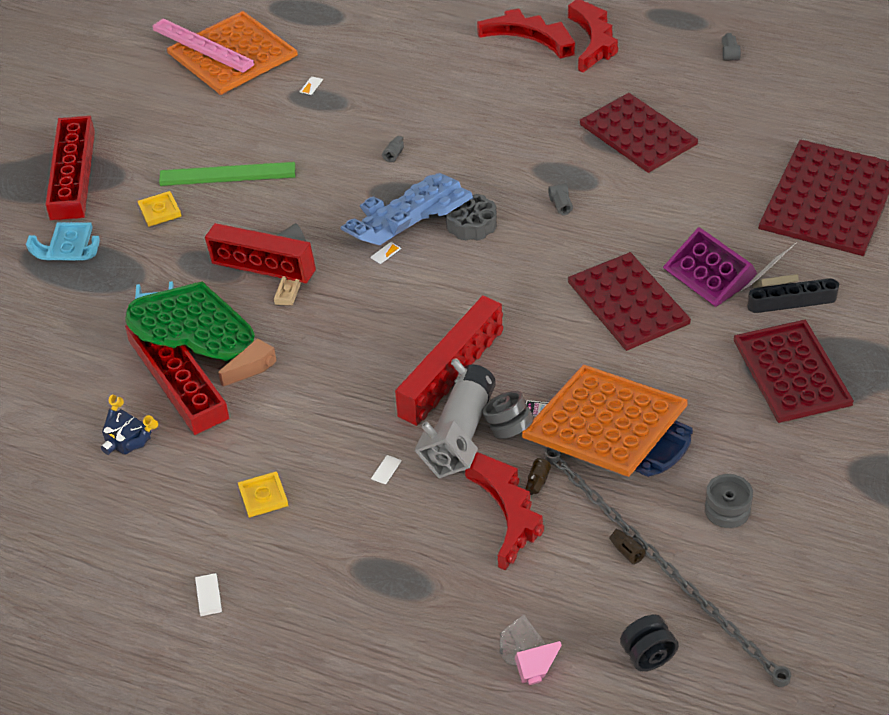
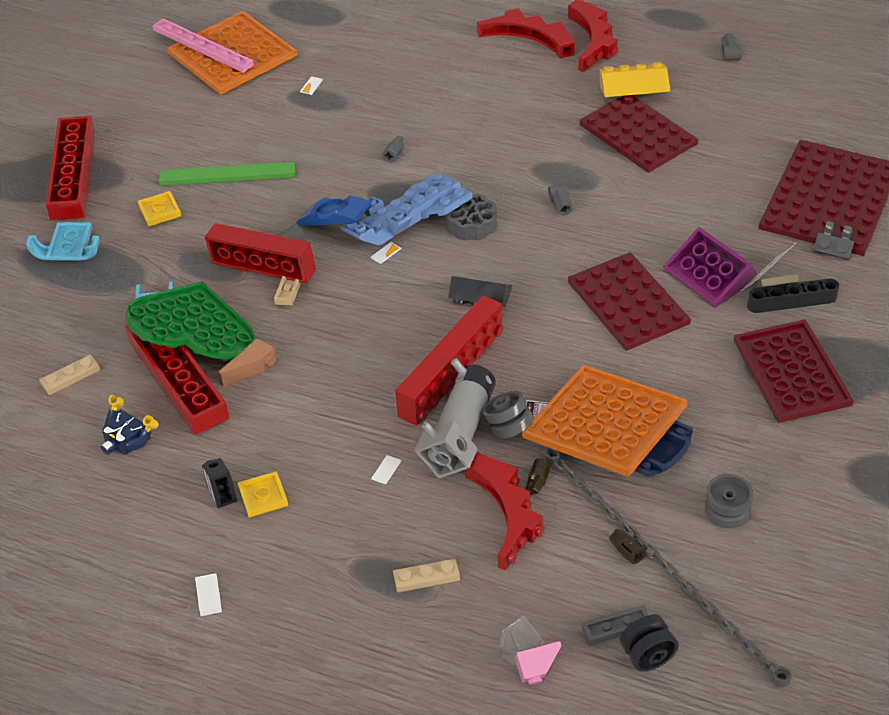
none -> tan plate [39,354,101,395]
none -> black torso [202,458,237,508]
none -> blue slope [295,195,371,226]
none -> tan plate [393,559,460,593]
none -> black slope [448,276,512,307]
none -> dark grey plate [581,605,648,645]
none -> yellow slope [600,62,670,97]
none -> dark grey plate [813,221,854,260]

